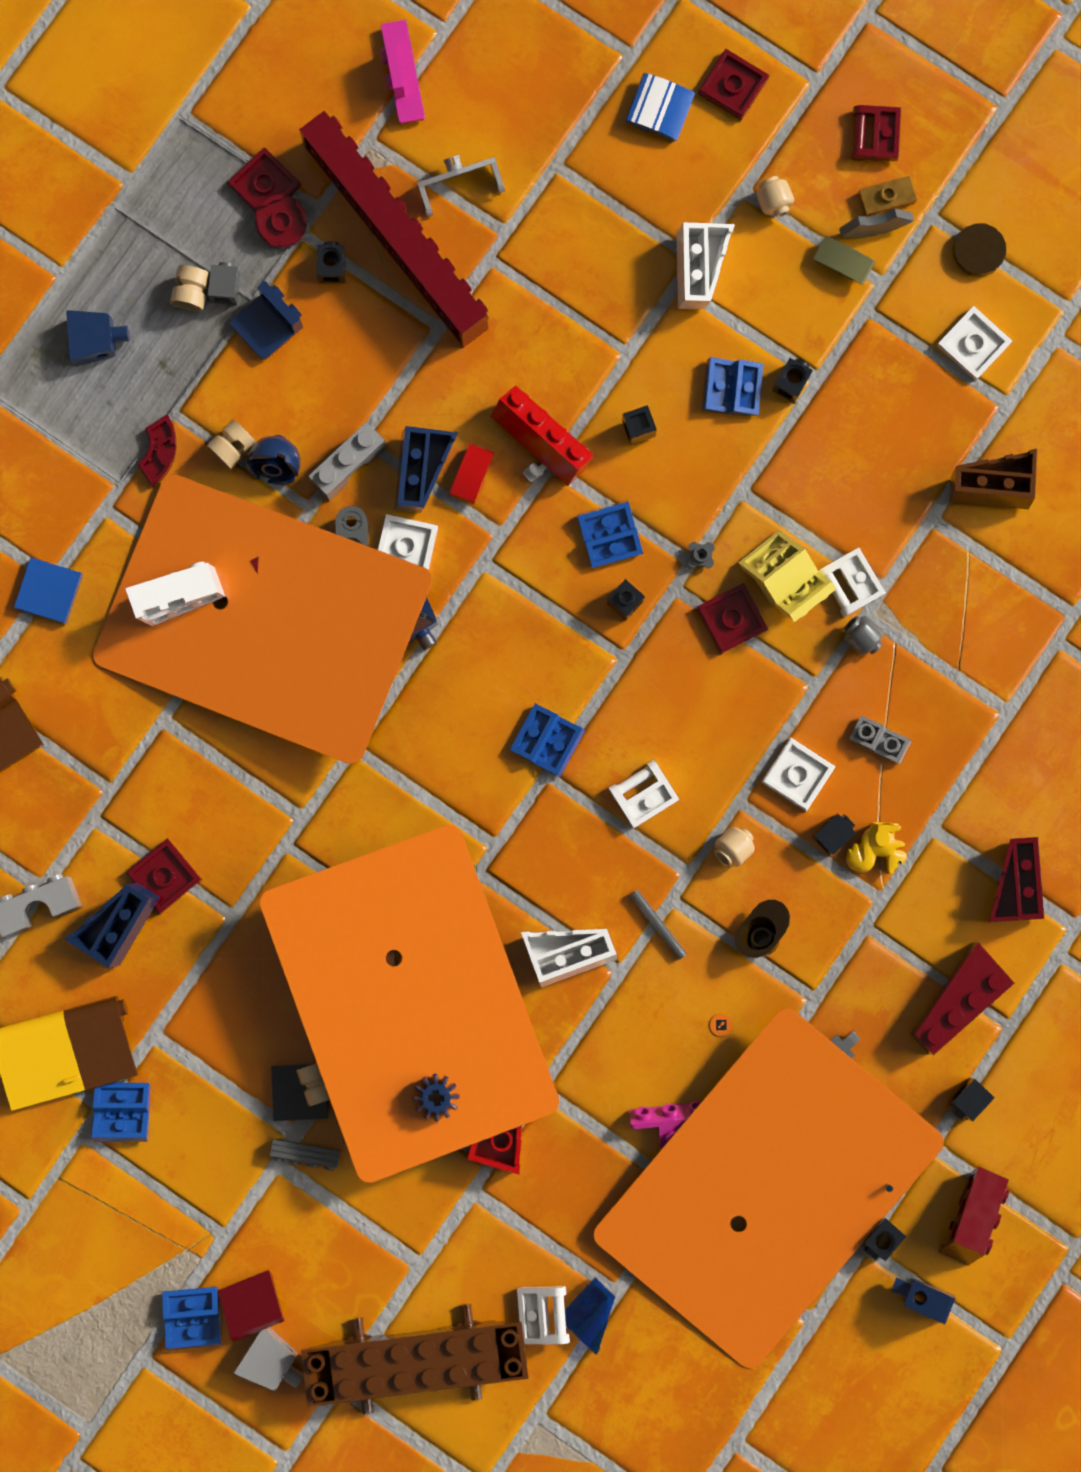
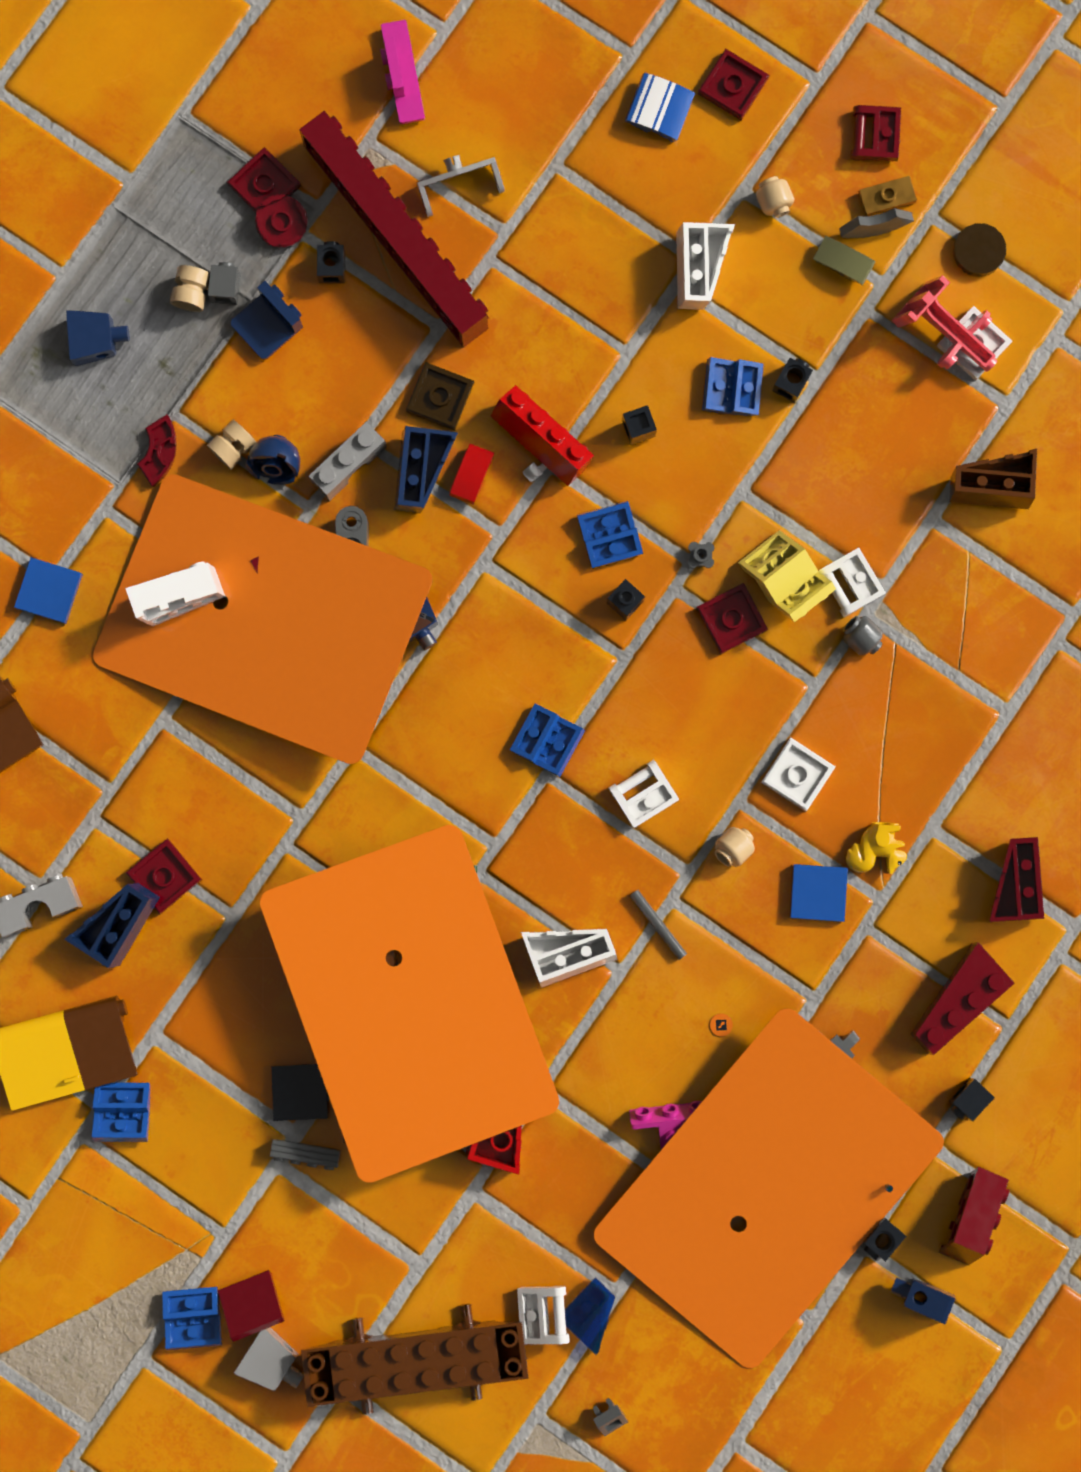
tan wheel [296,1063,330,1107] -> none
white tile [378,514,438,570] -> none
dark blue gear [412,1074,459,1122] -> none
dark brown piece [735,900,790,958] -> none
black brick [812,813,856,856] -> none
light grey slope [849,715,911,765] -> none
none -> dark brown tile [406,362,475,431]
none -> dark grey tile [593,1398,628,1436]
none -> blue tile [790,864,848,922]
none -> coral piece [891,275,998,372]

